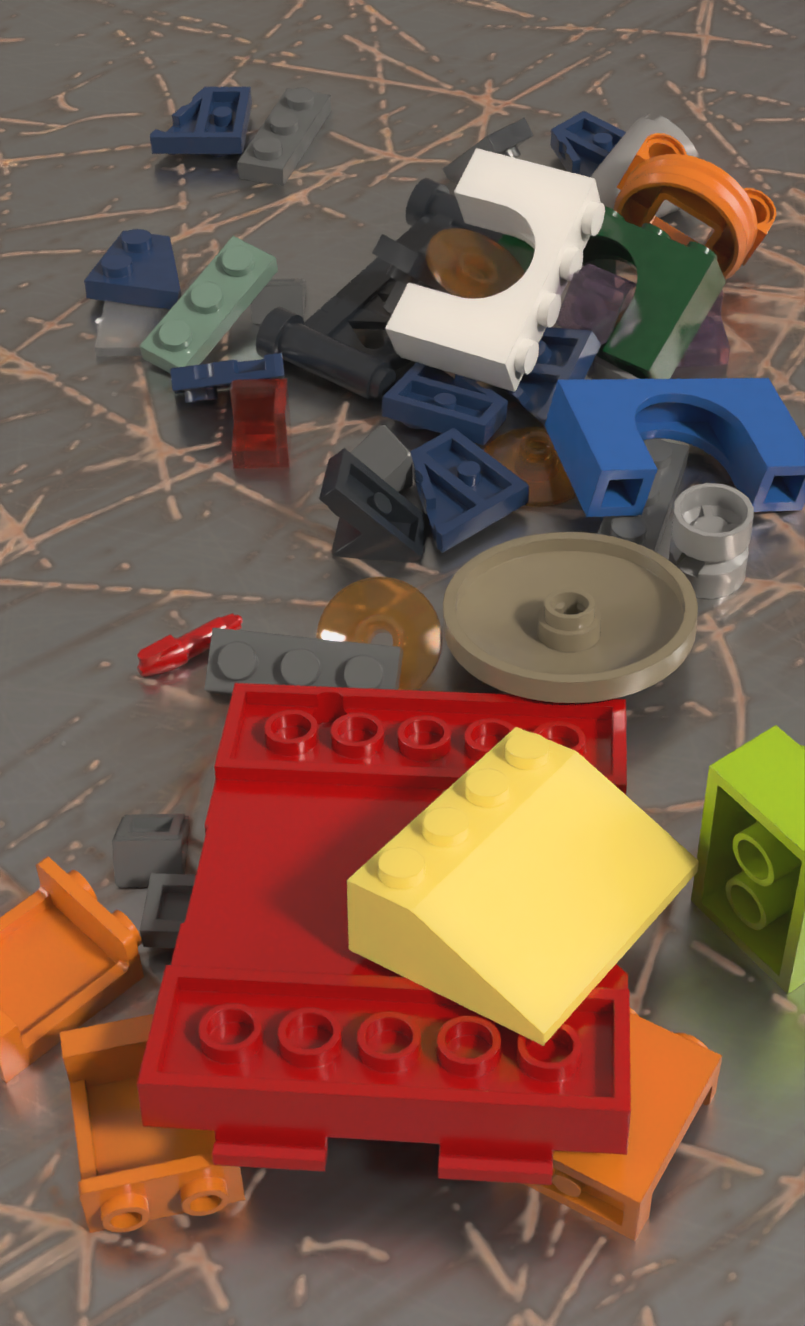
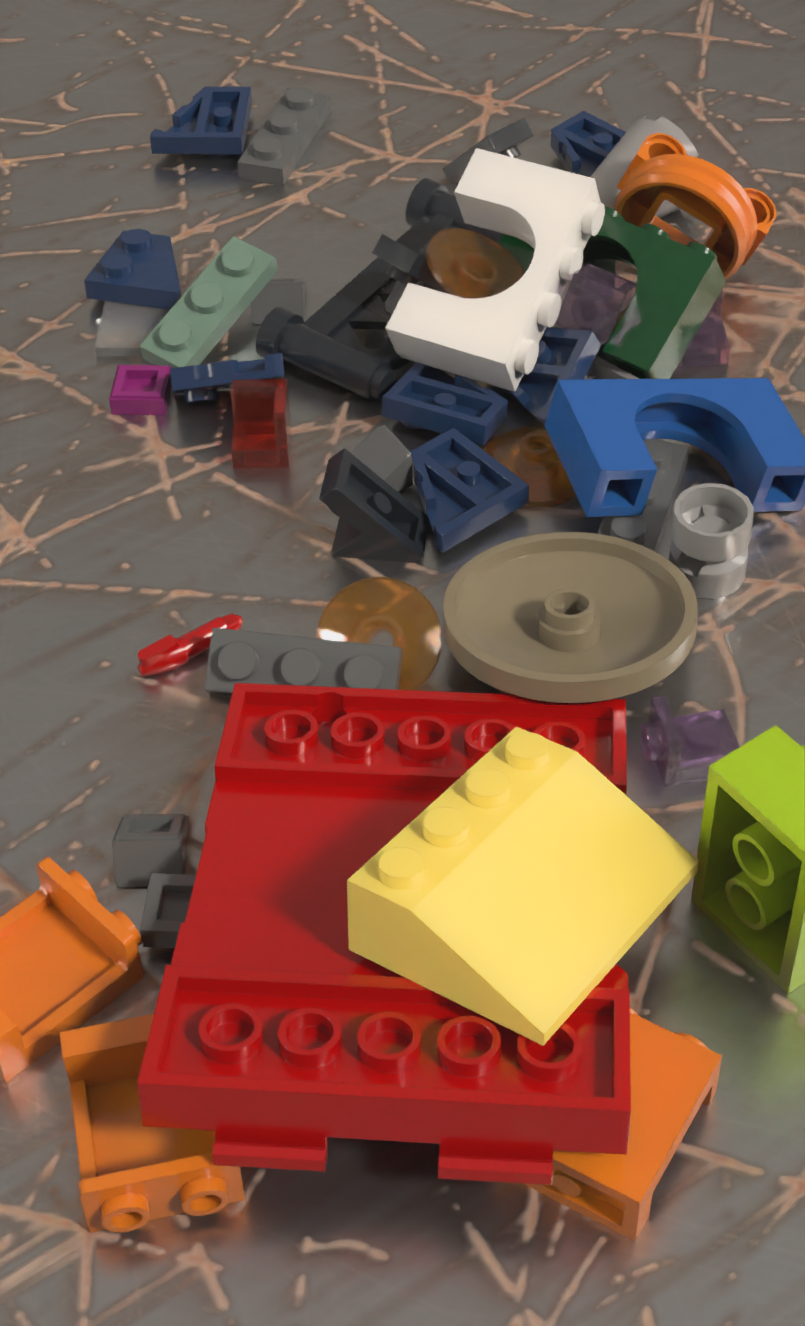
none -> magenta tile [109,365,172,416]
none -> clear purple bracket [640,695,740,787]

